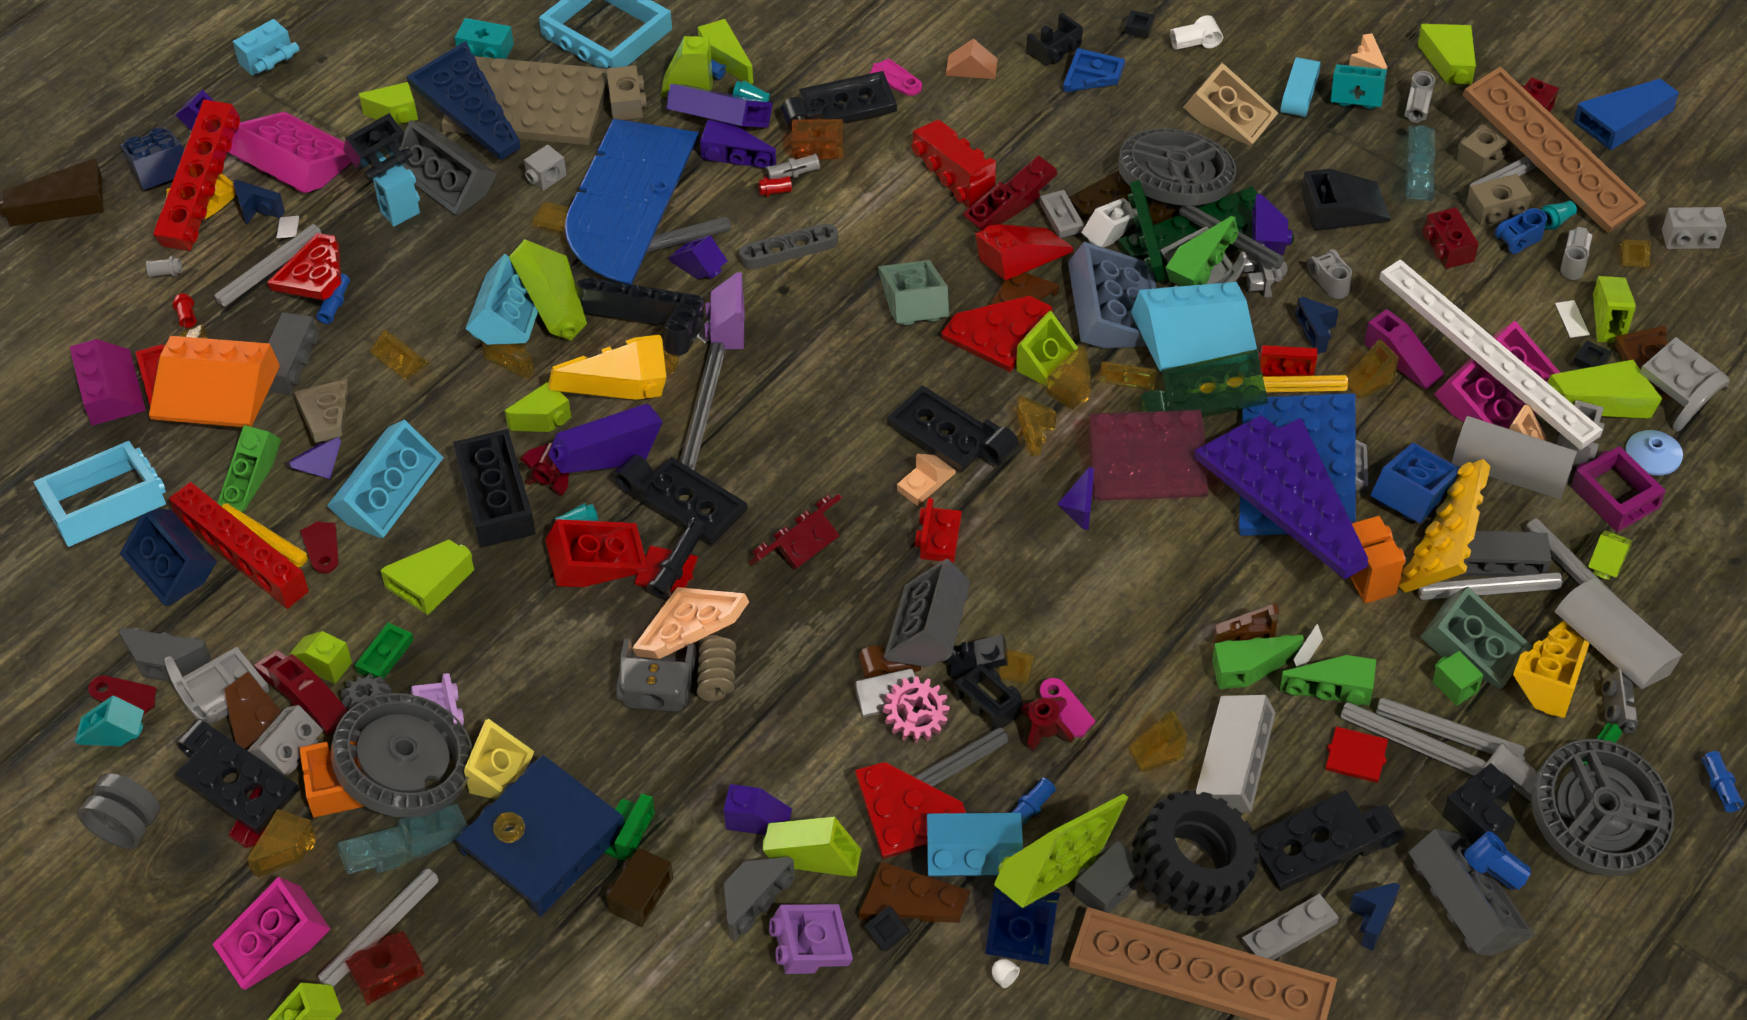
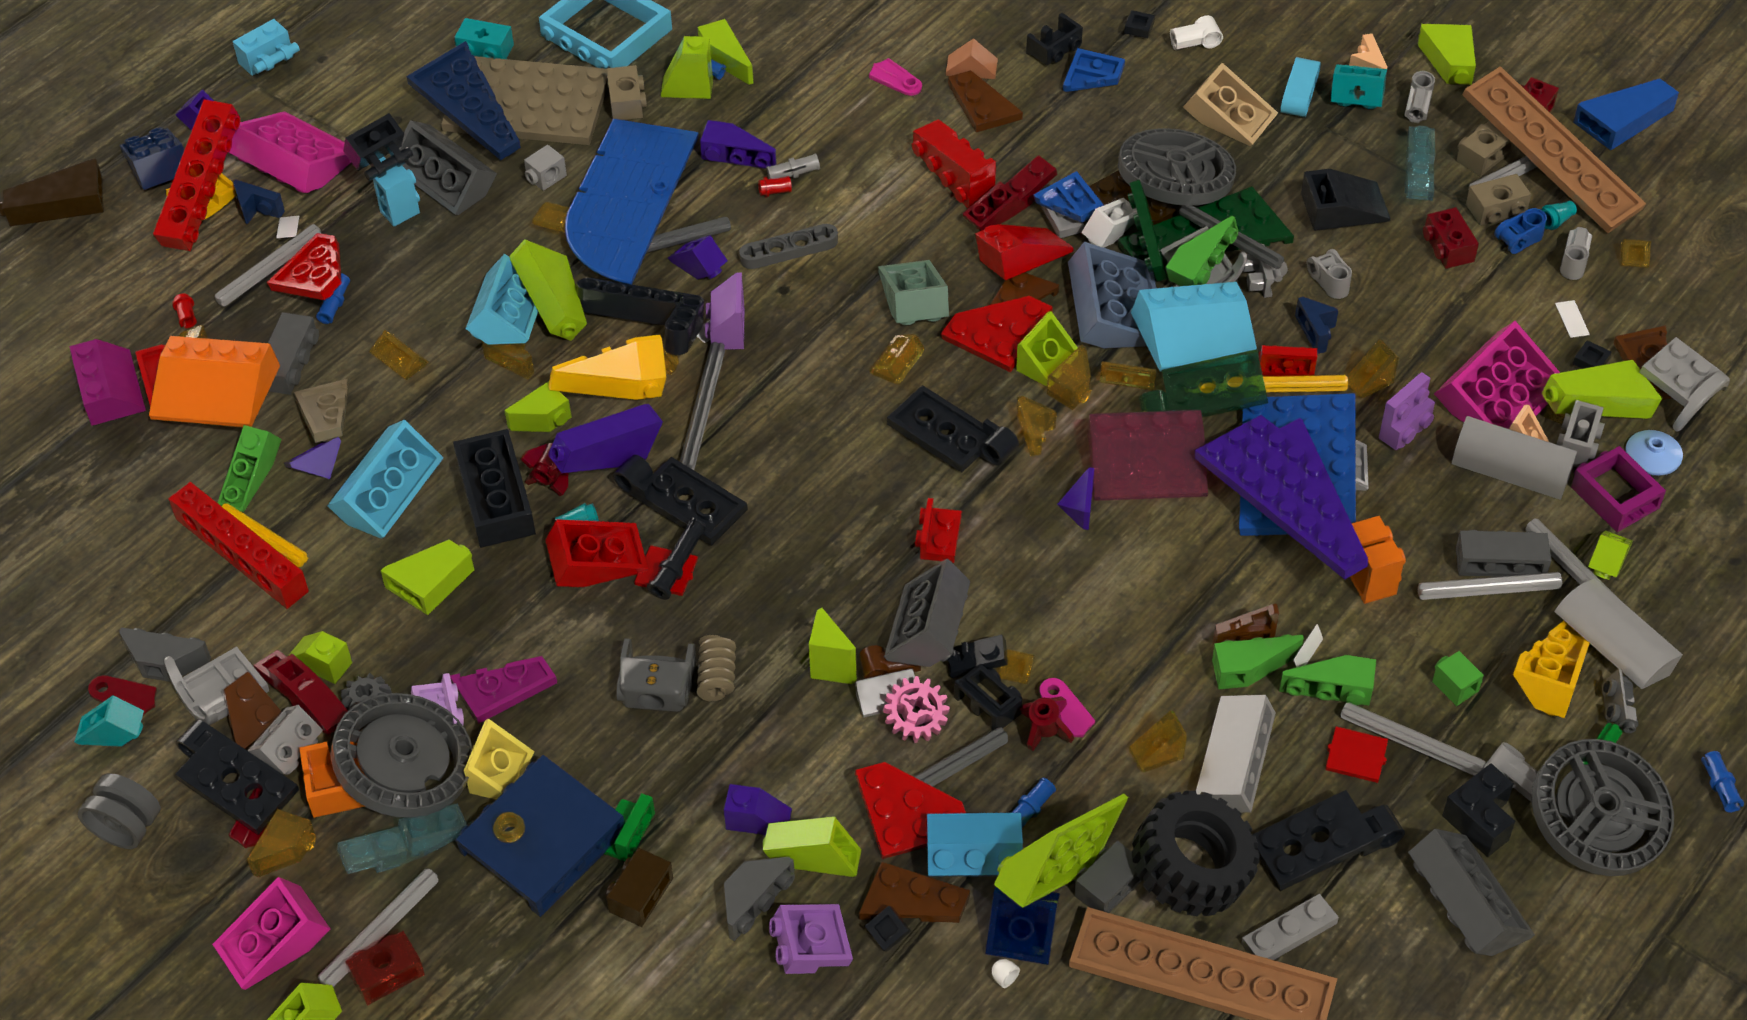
medium azure window [33,441,166,547] -> none
dark blue slope [120,509,217,606] -> none
light grey pin [146,256,182,278] -> none
dark red piece [300,521,339,574] -> none
green plate [354,622,414,679] -> none
lime slope [359,82,418,125] -> none
light nougat plate [632,587,749,659] -> none
dark purple slope [666,84,773,128] -> none
teal cone [733,80,770,102] -> none
dark red bracket [748,493,843,570] -> none
black hinge [781,71,897,133] -> none
clear orange brick [792,119,843,160] -> none
light nougat slope [897,454,956,506] -> none
dark purple slope [1252,194,1292,255] -> none
dark blue slope [1349,882,1400,951] -> none
magenta slope [1364,309,1444,390] -> none
blue slope [1370,443,1460,523] -> none
light grey axle [1376,697,1525,755] -> none
white plate [1379,259,1603,450] -> none
yellow wing [1399,459,1491,593] -> none
sand green slope [1420,586,1532,689] -> none
blue piece [1464,831,1531,890] -> none
lime slope [1593,276,1636,343] -> none
light grey brick [1662,207,1727,249] -> none
none -> magenta wing [450,656,557,724]
none -> lime slope [809,608,857,684]
none -> clear yellow slope [870,334,925,384]
none -> reddish brown wing [948,70,1023,133]
none -> blue wing [1034,171,1103,223]
none -> medium lavender plate [1379,372,1435,450]

